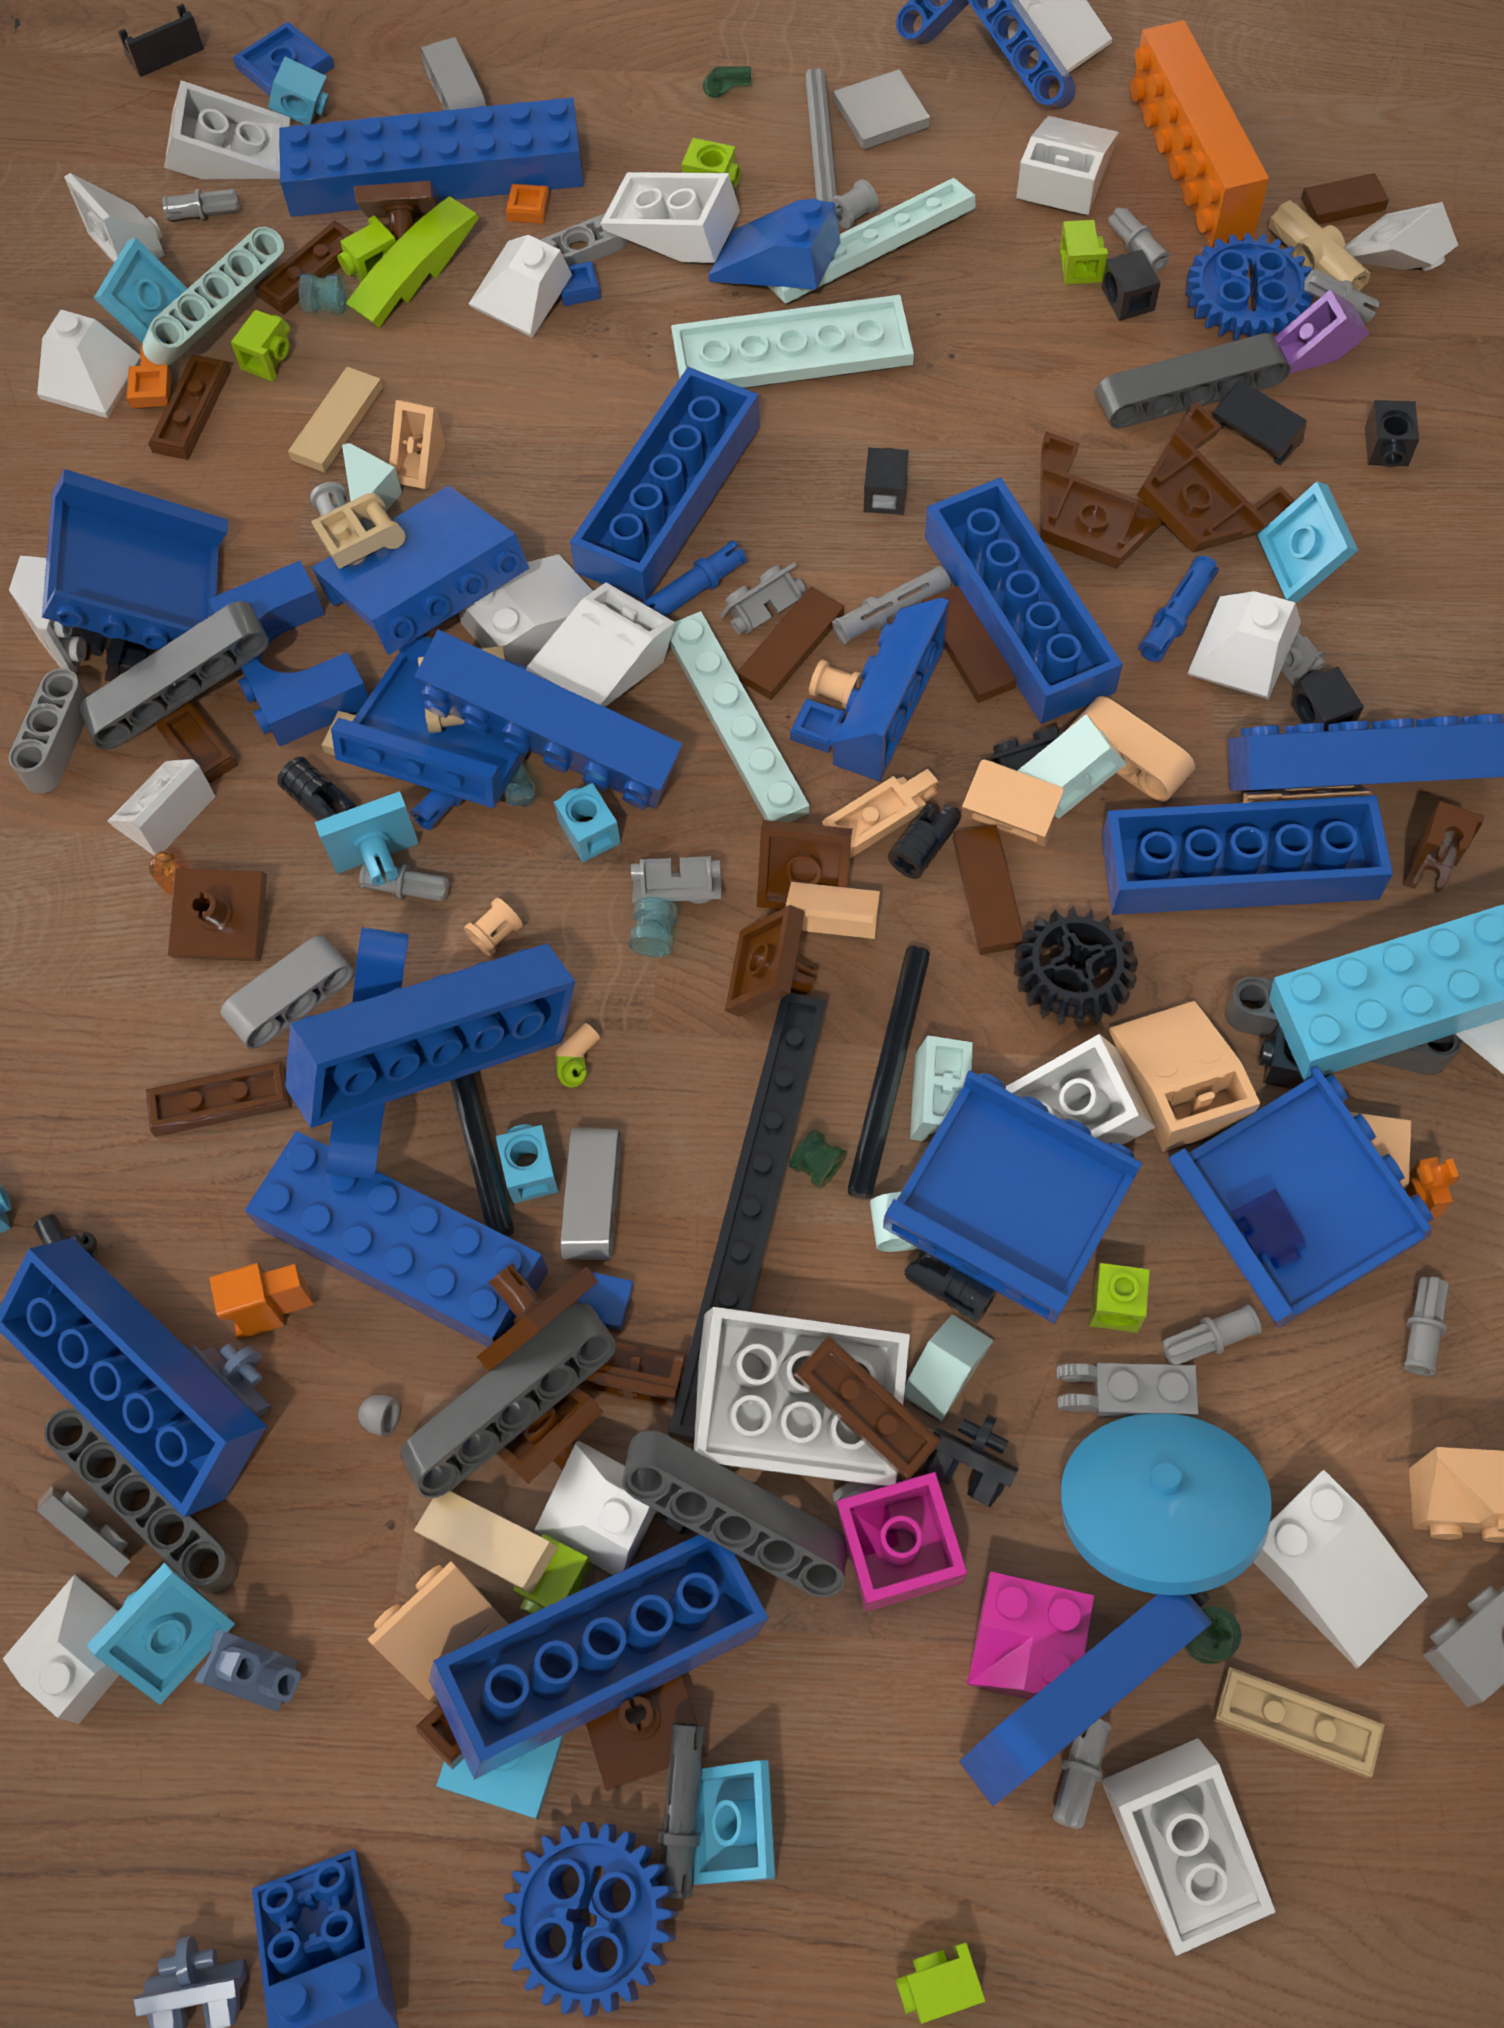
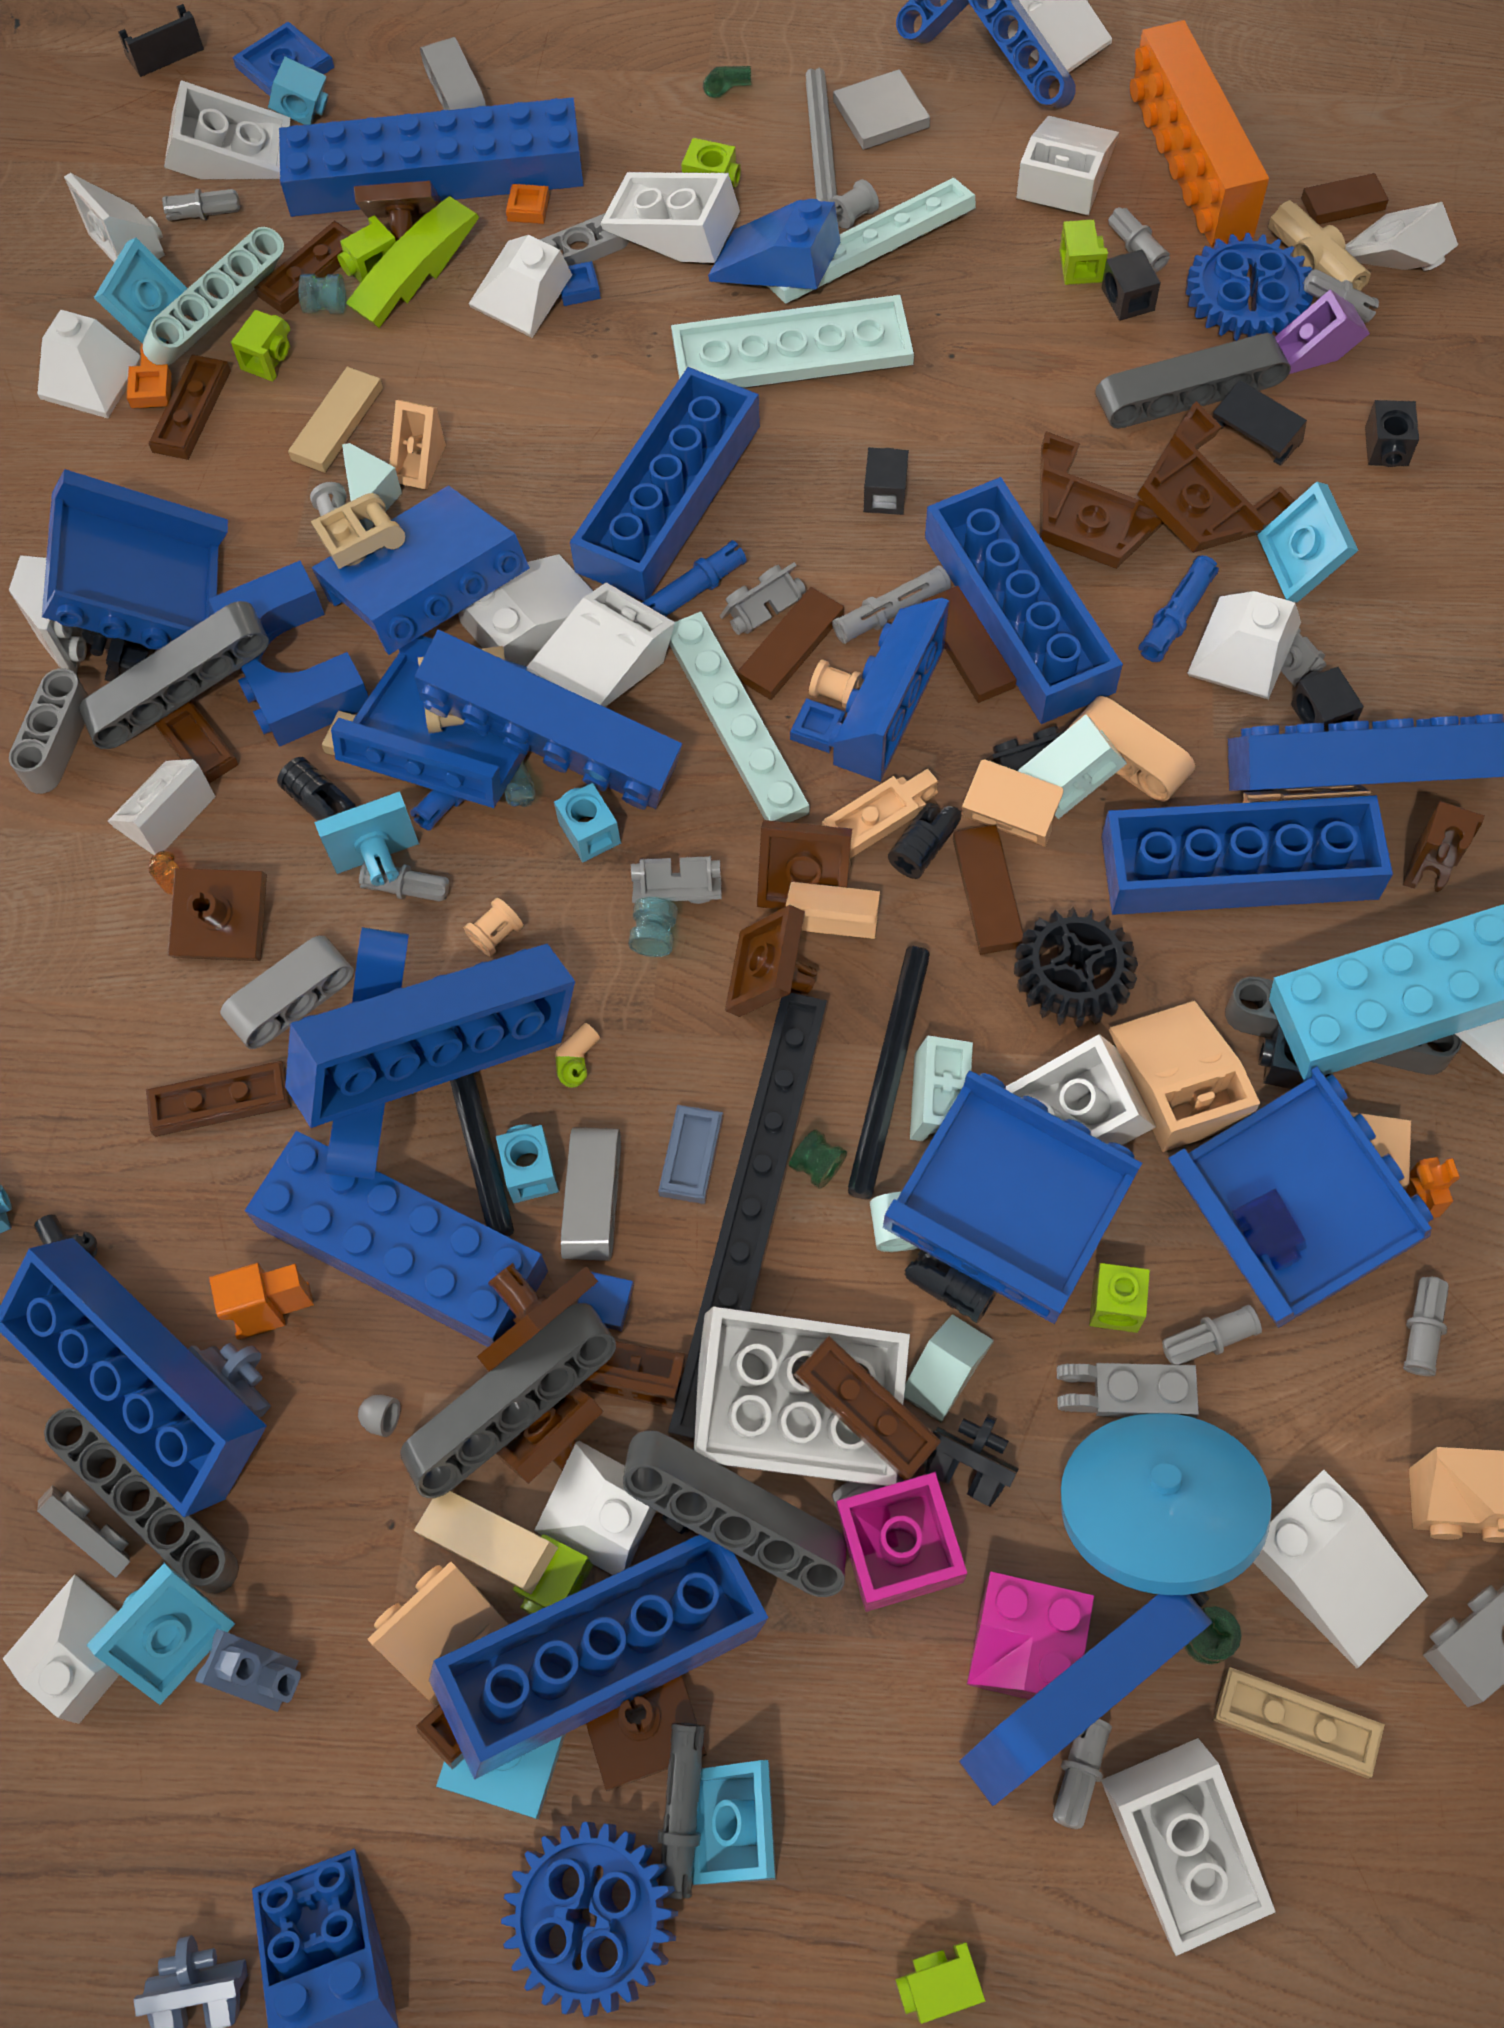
none -> sand blue tile [658,1105,723,1204]

